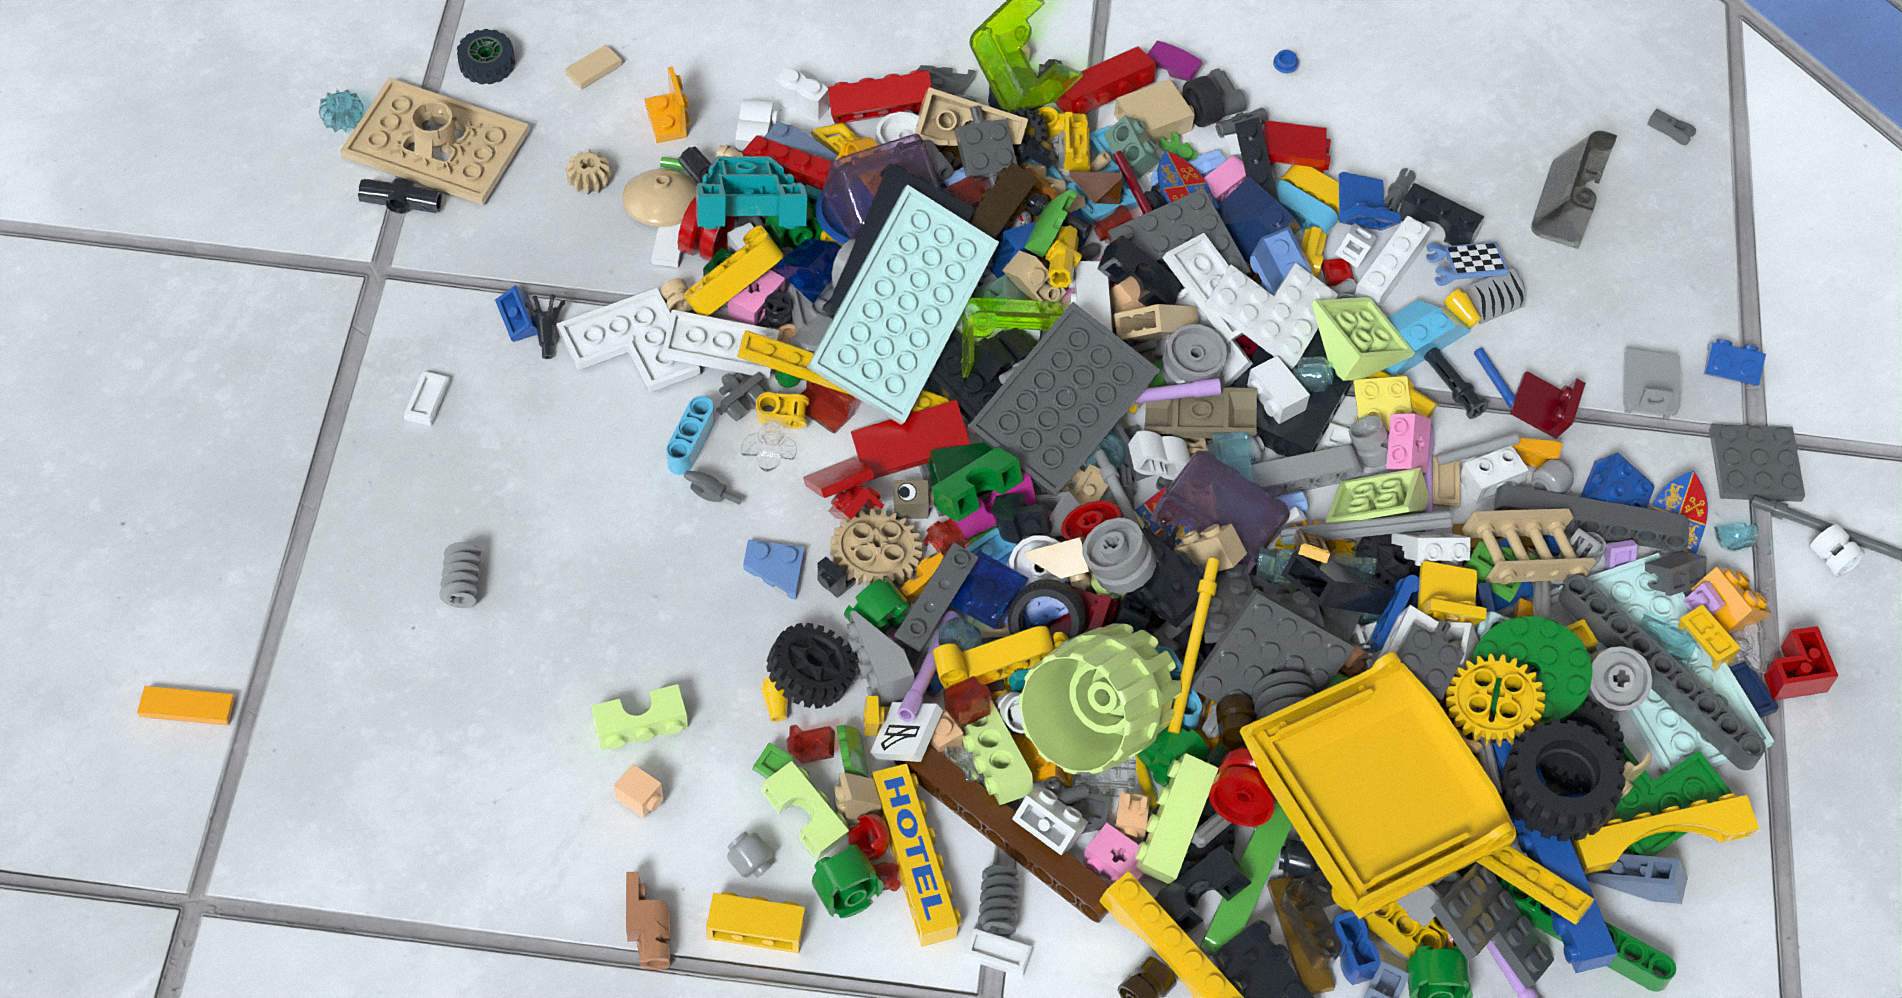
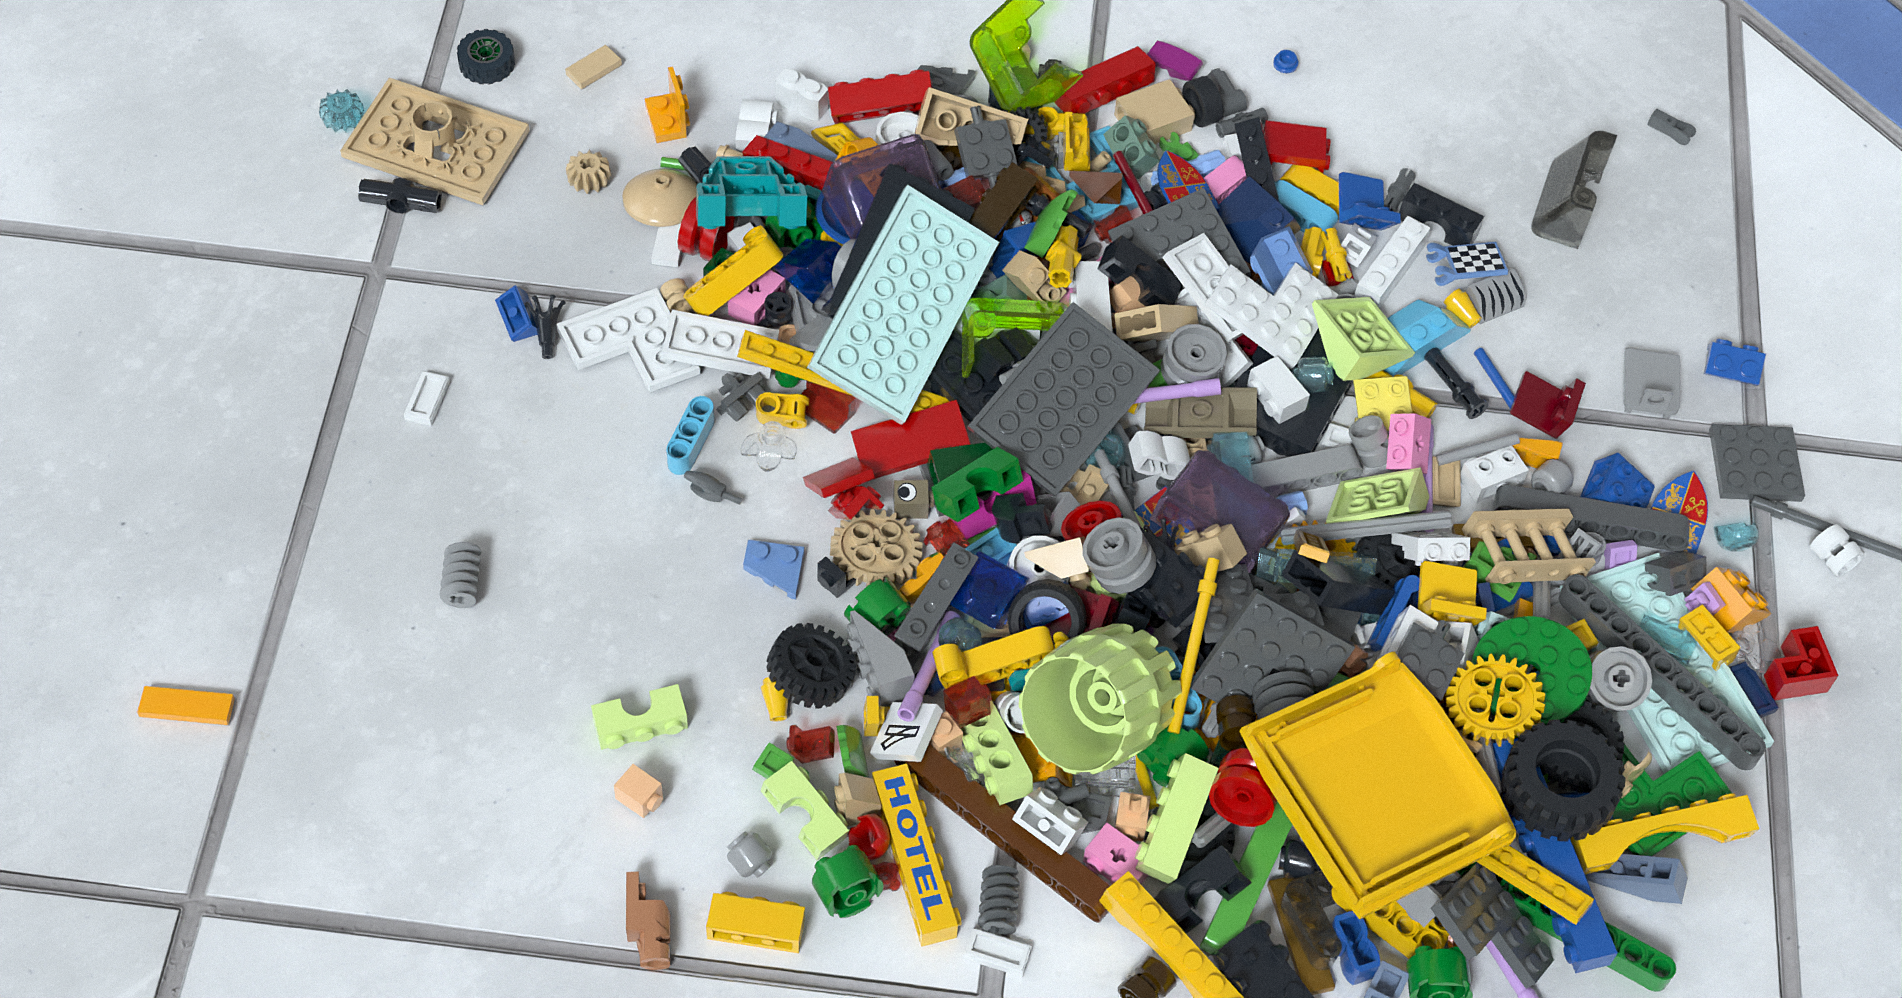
none -> yellow pin [1320,228,1352,282]

